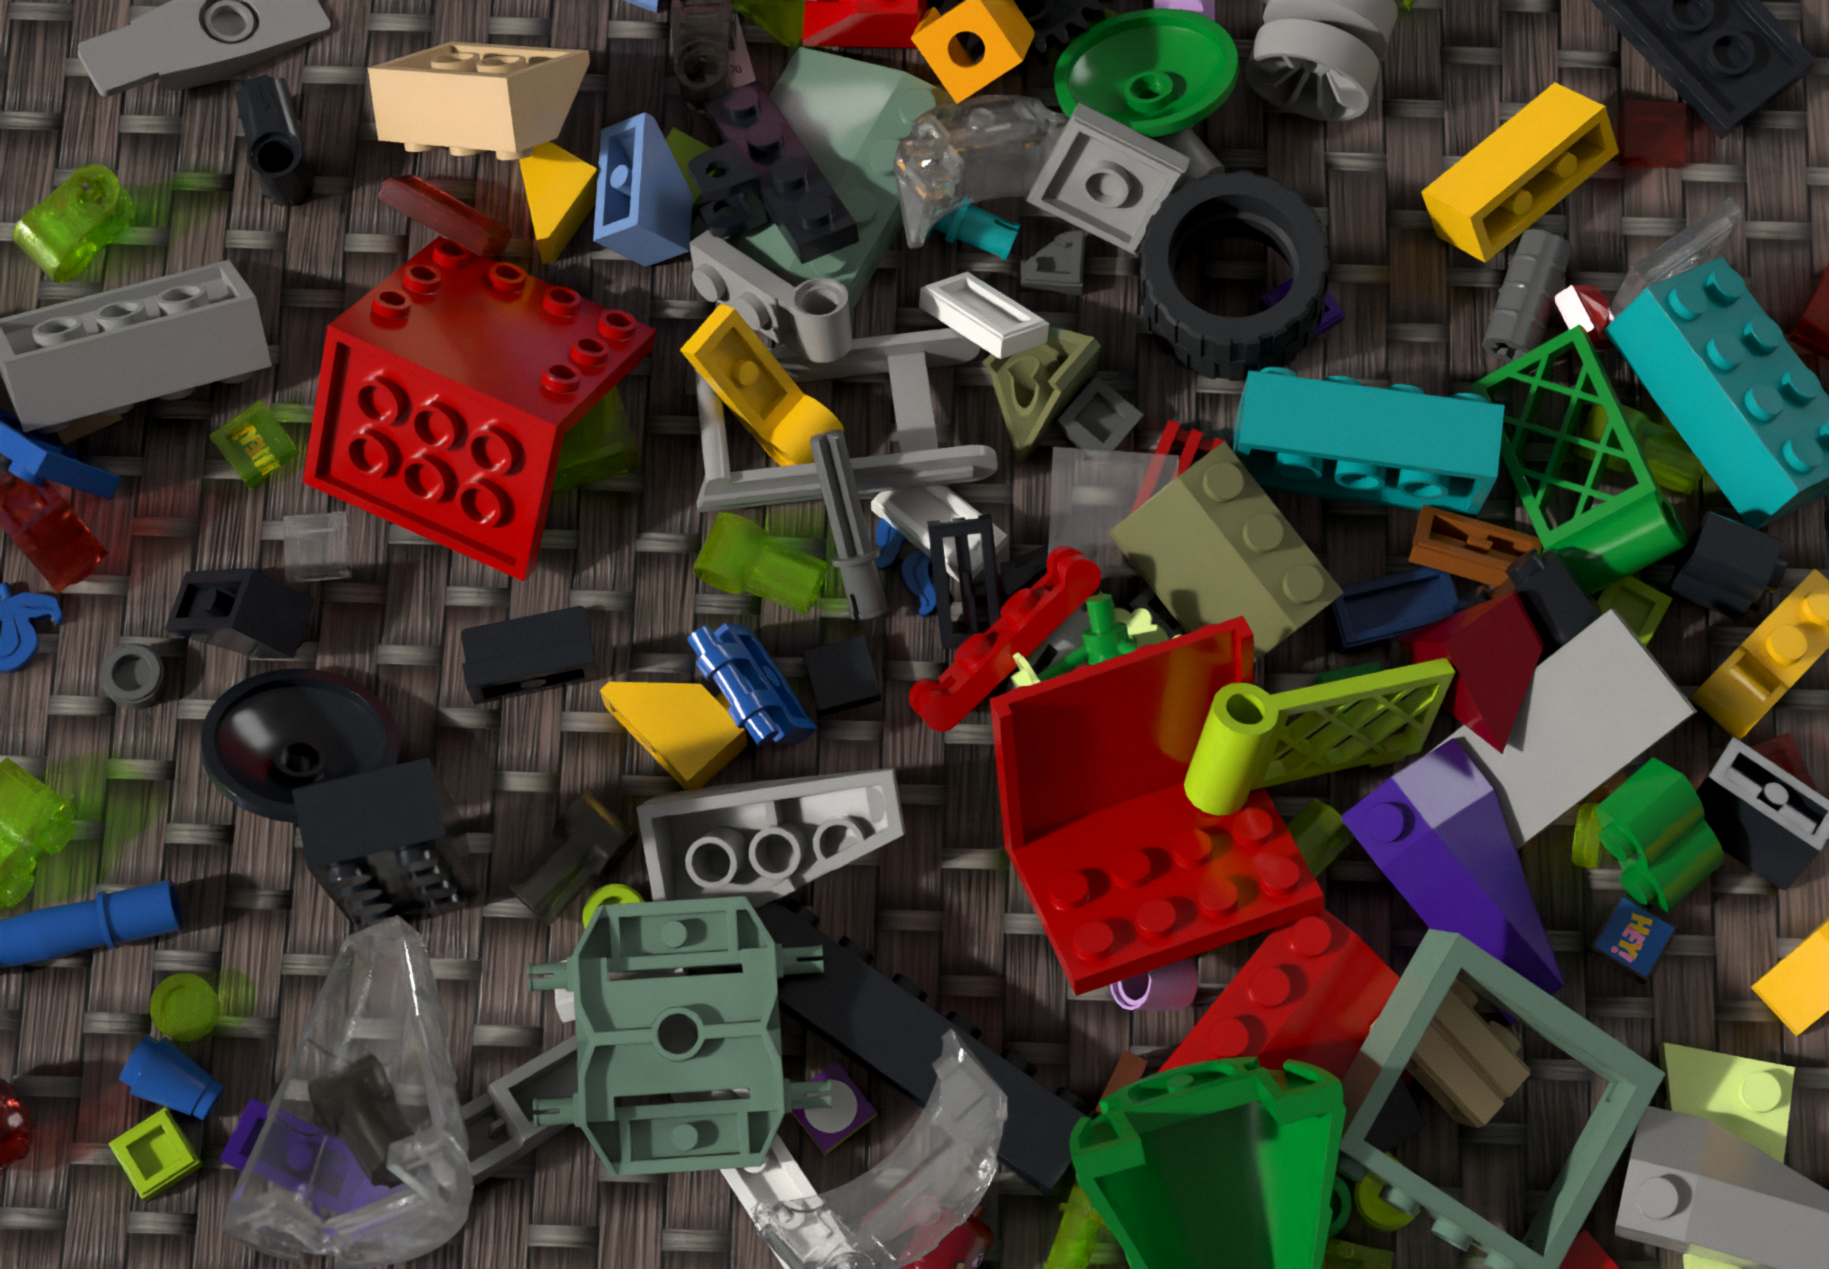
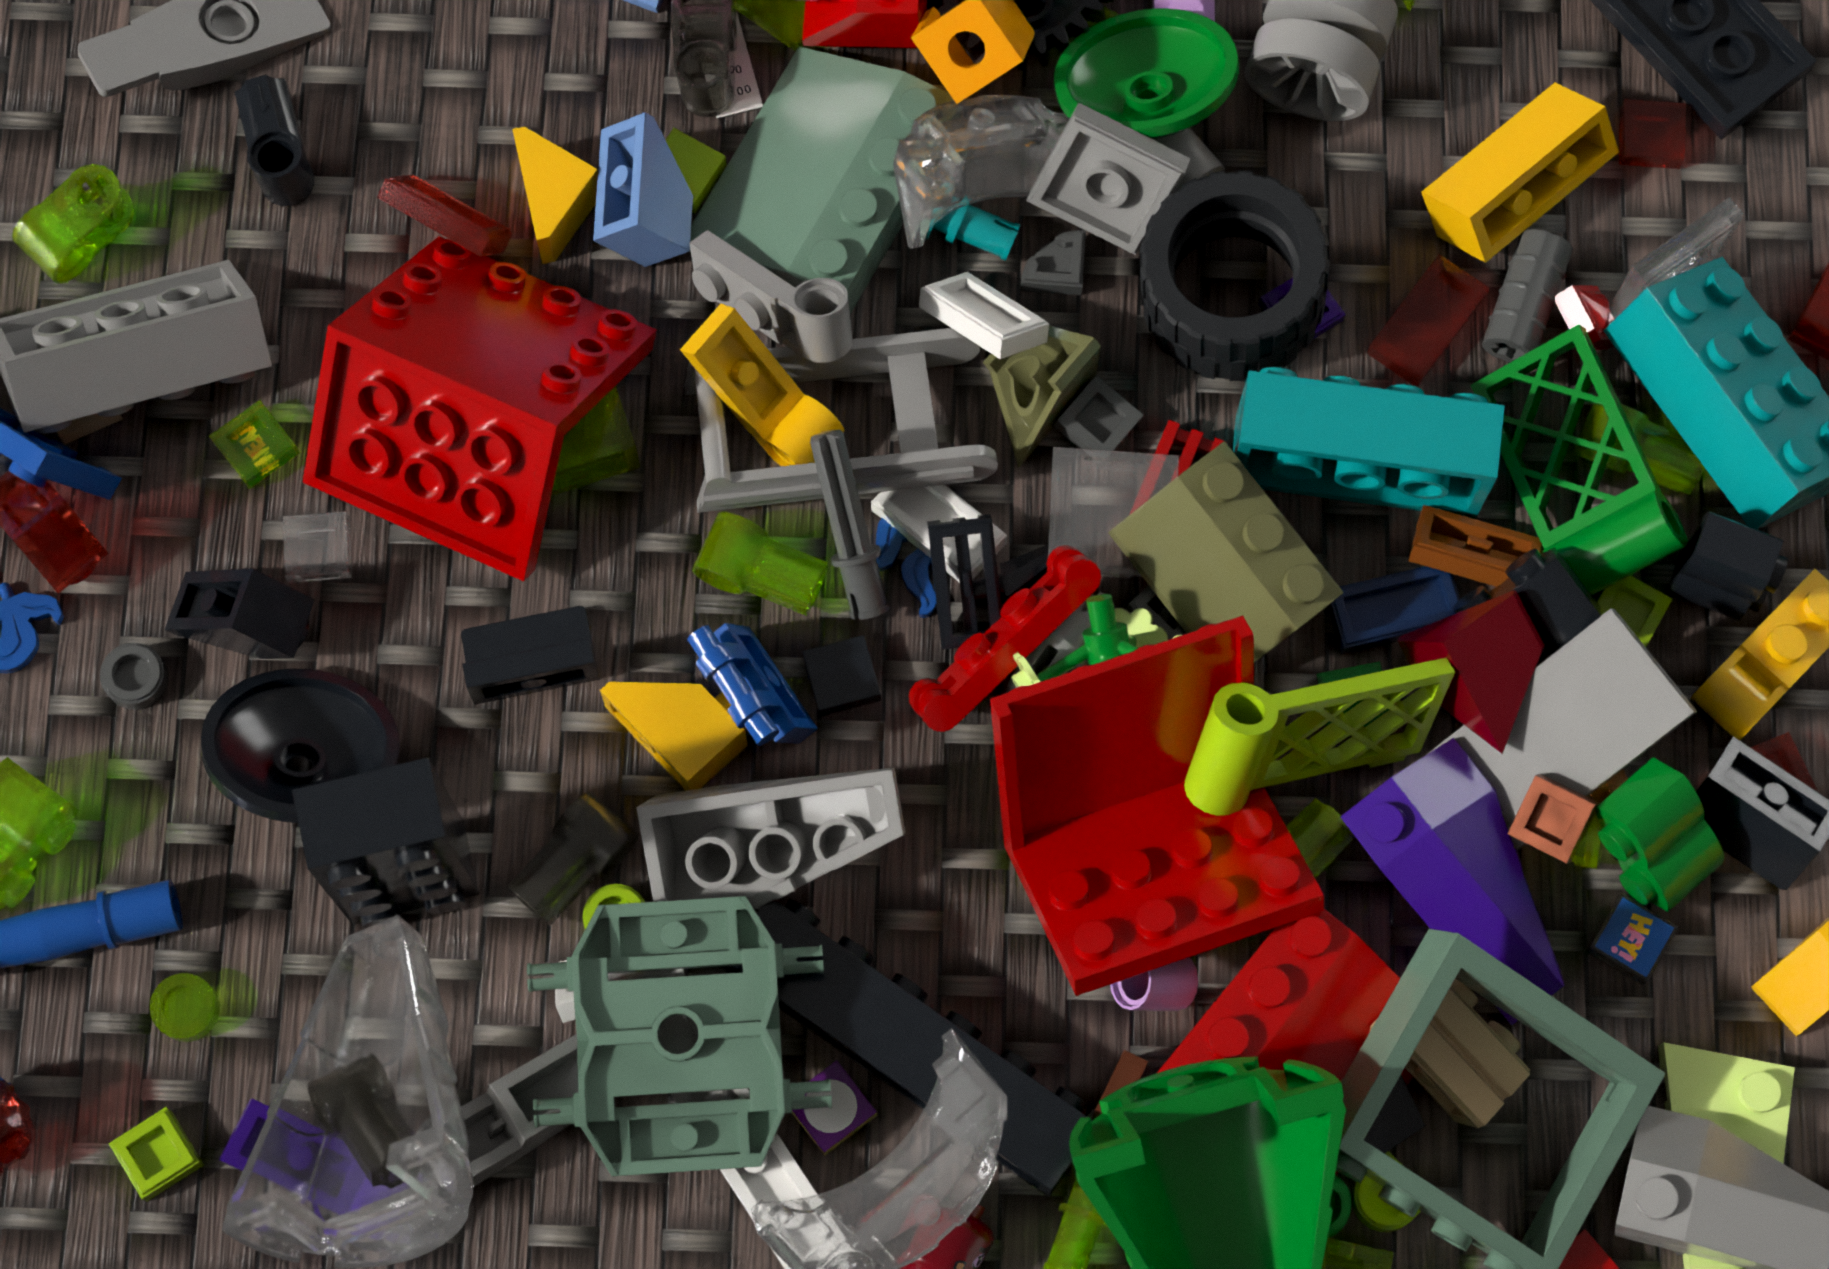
blue cone [119,1034,225,1121] -> none
tan slope [368,42,590,160] -> none
black plate [688,80,859,264] -> none
none -> clear red tile [1367,254,1490,387]
none -> tile [1507,774,1600,863]

